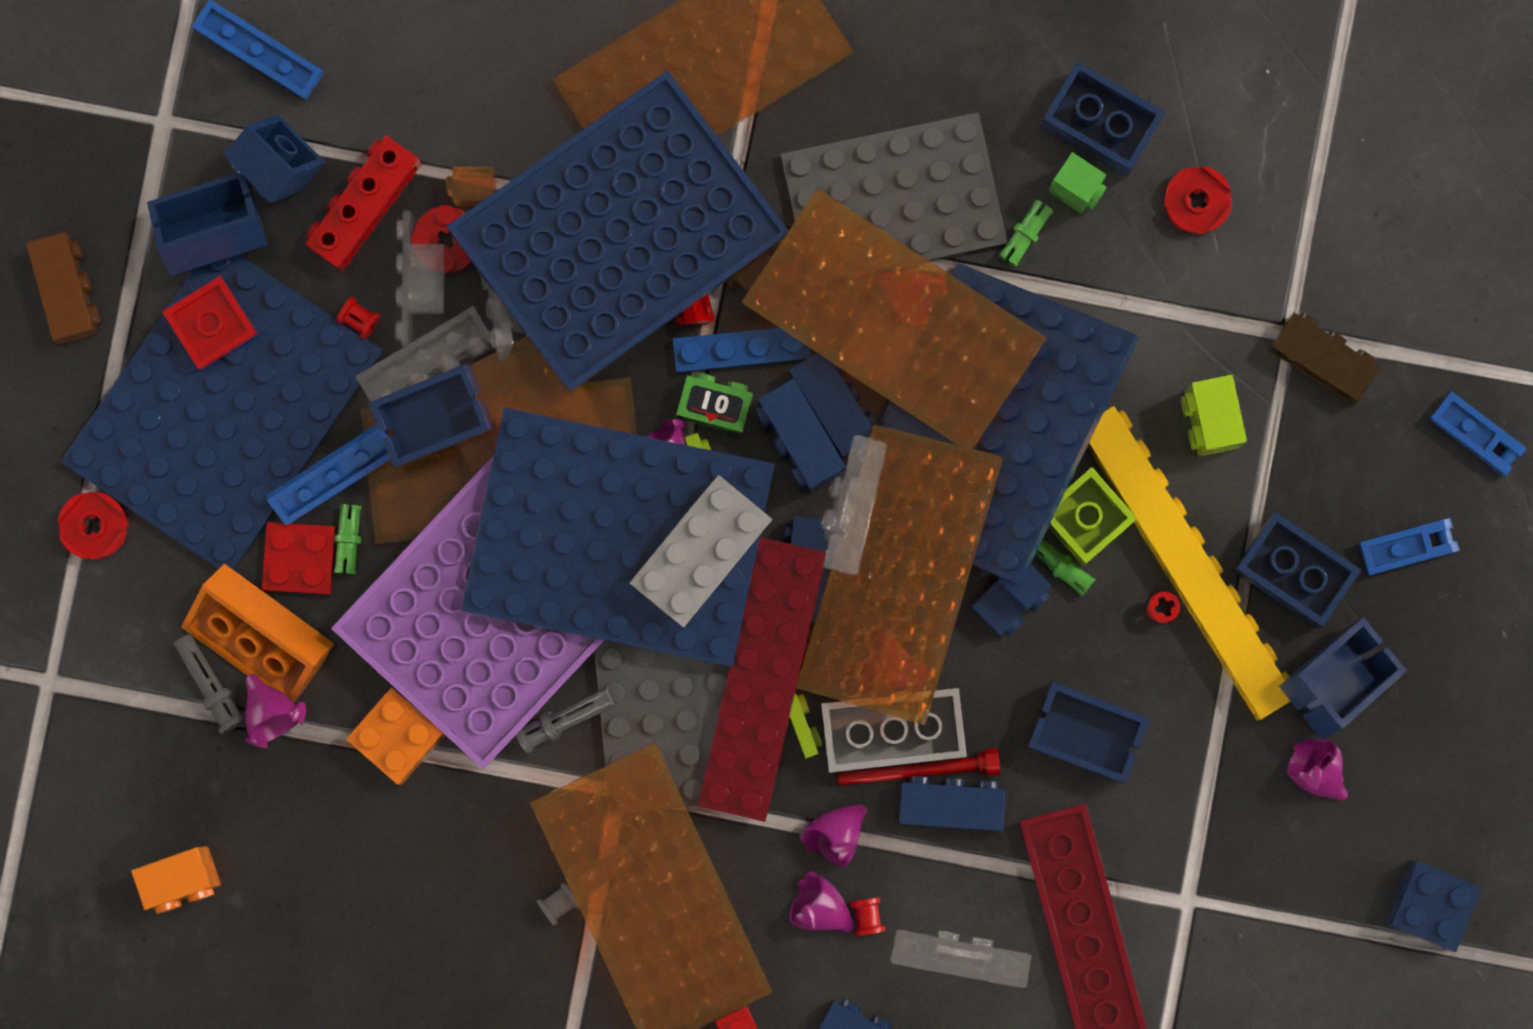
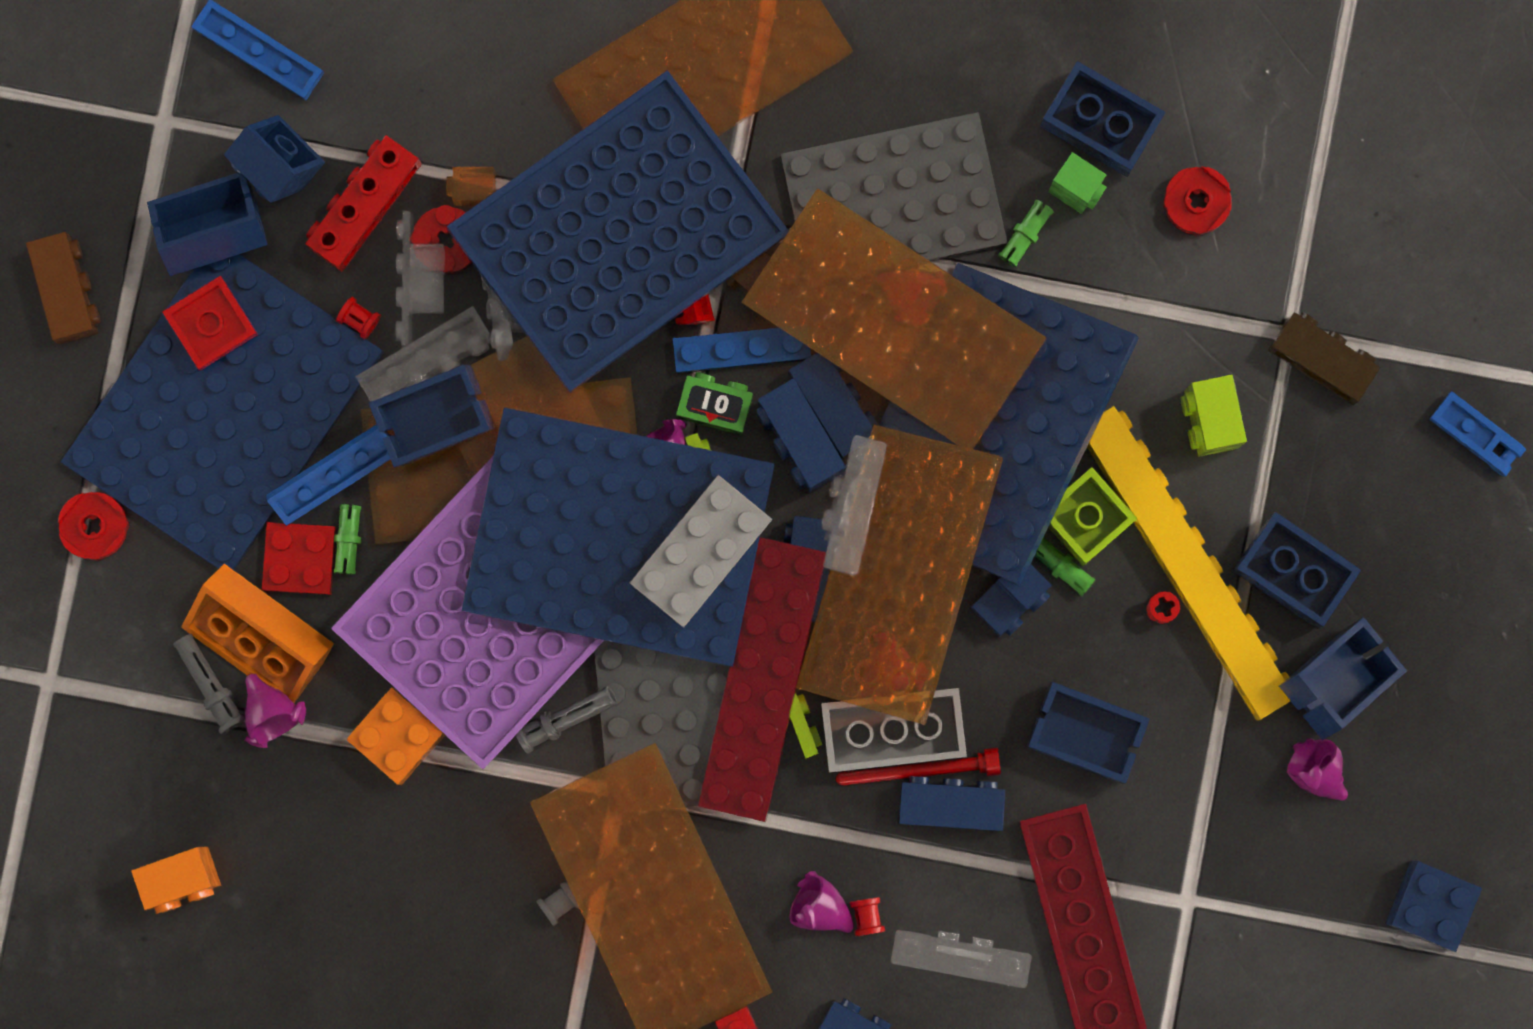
magenta hat [800,804,867,867] -> none
blue plate [1358,518,1460,576] -> none

